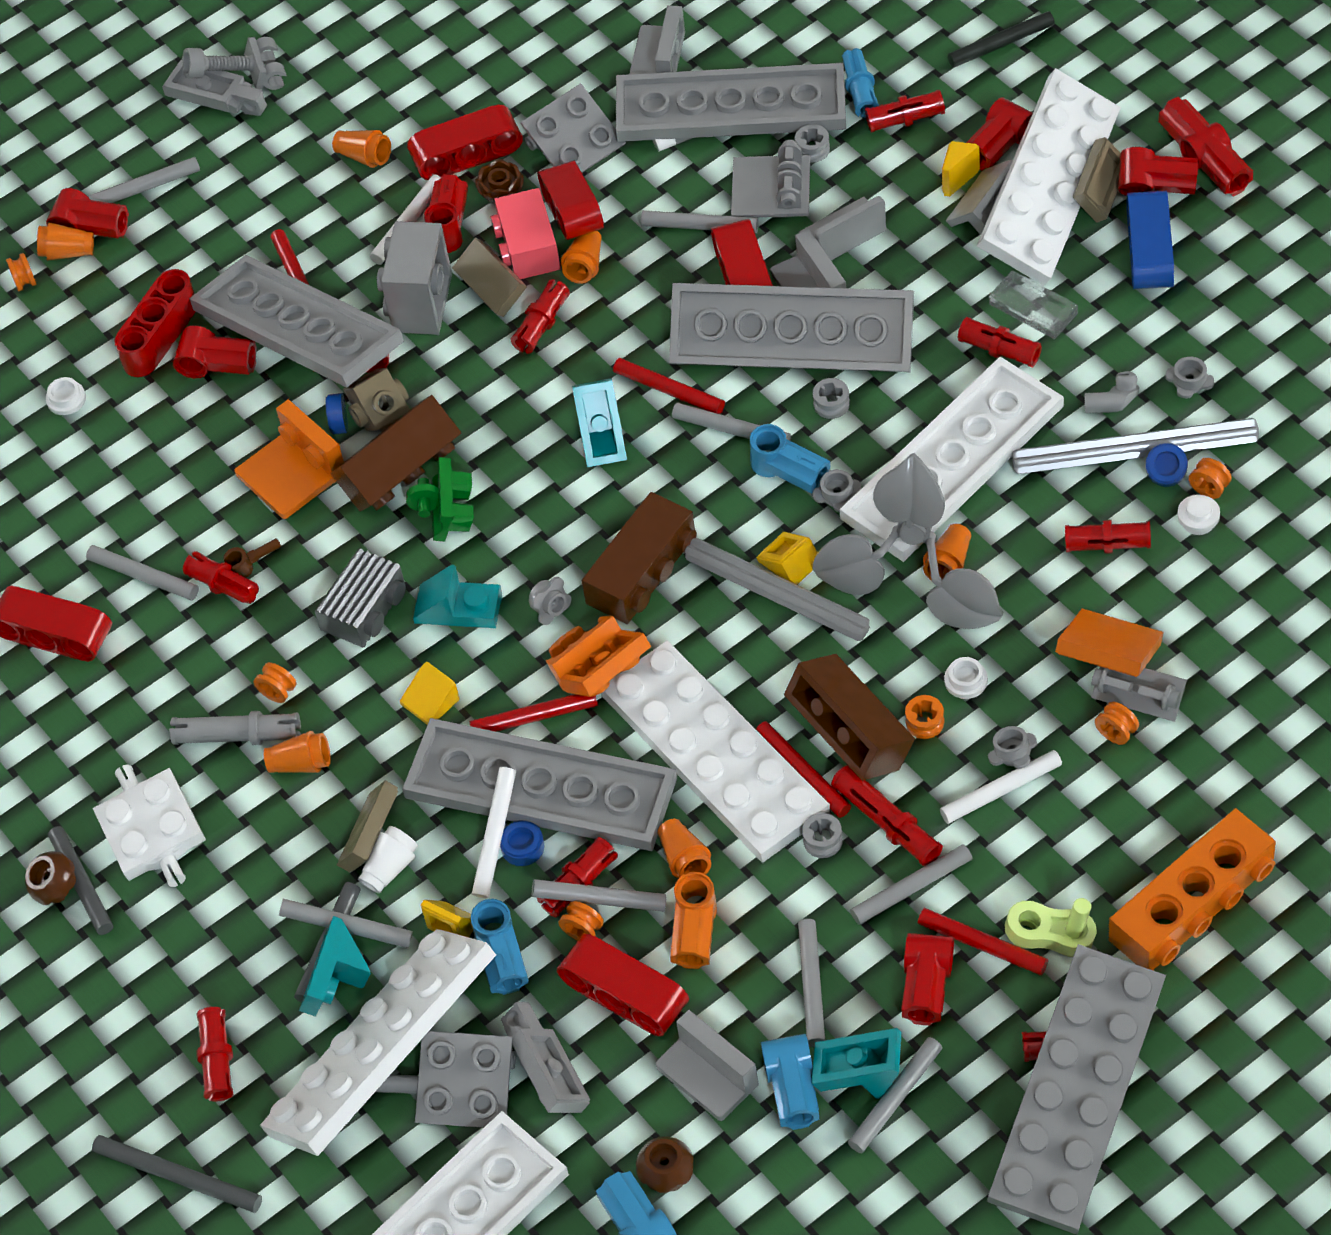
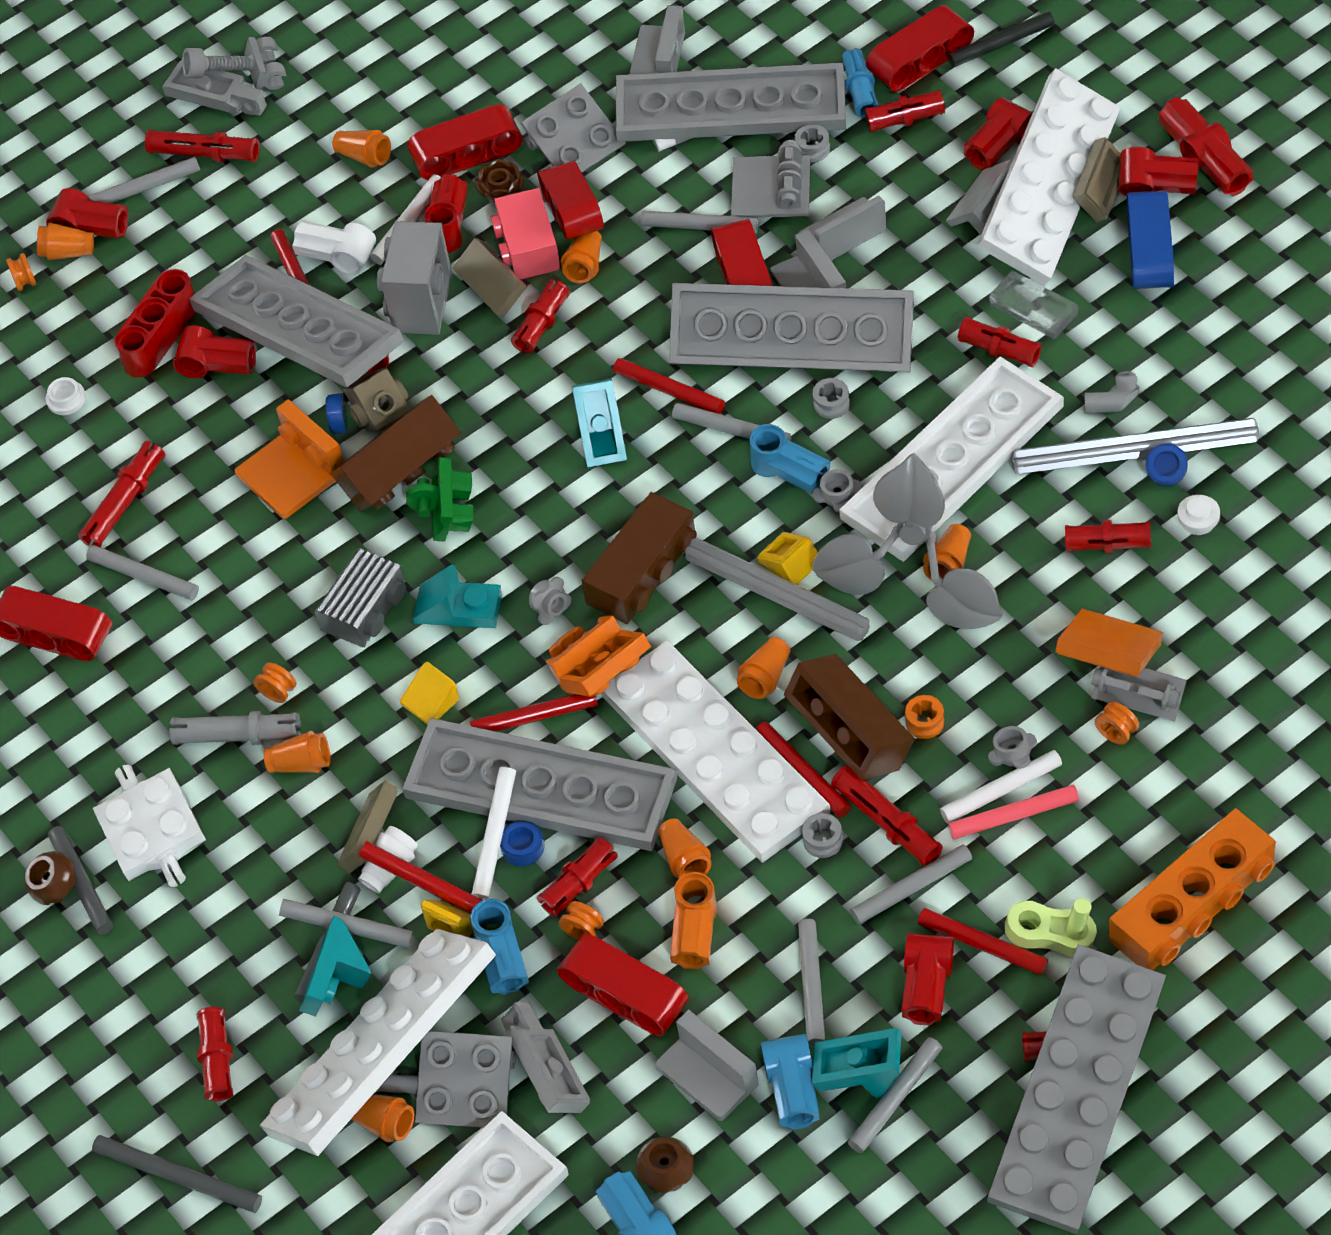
red axle [183,551,259,604] -> none
reddish brown hand [223,538,281,578] -> none
light grey bar [531,879,666,912] -> none
yellow slope [942,141,980,197] -> none
white plate [944,657,988,699] -> none
light grey plate [1166,357,1214,399] -> none
orange bush [1189,458,1232,499] -> none
none -> red pin [78,441,166,548]
none -> red pin [145,129,260,162]
none -> white piece [292,221,376,275]
none -> orange cone [351,1094,415,1142]
none -> red bar [358,841,483,914]
none -> orange cone [737,637,790,699]
none -> red beam [866,5,975,92]
none -> coral bar [948,785,1079,840]

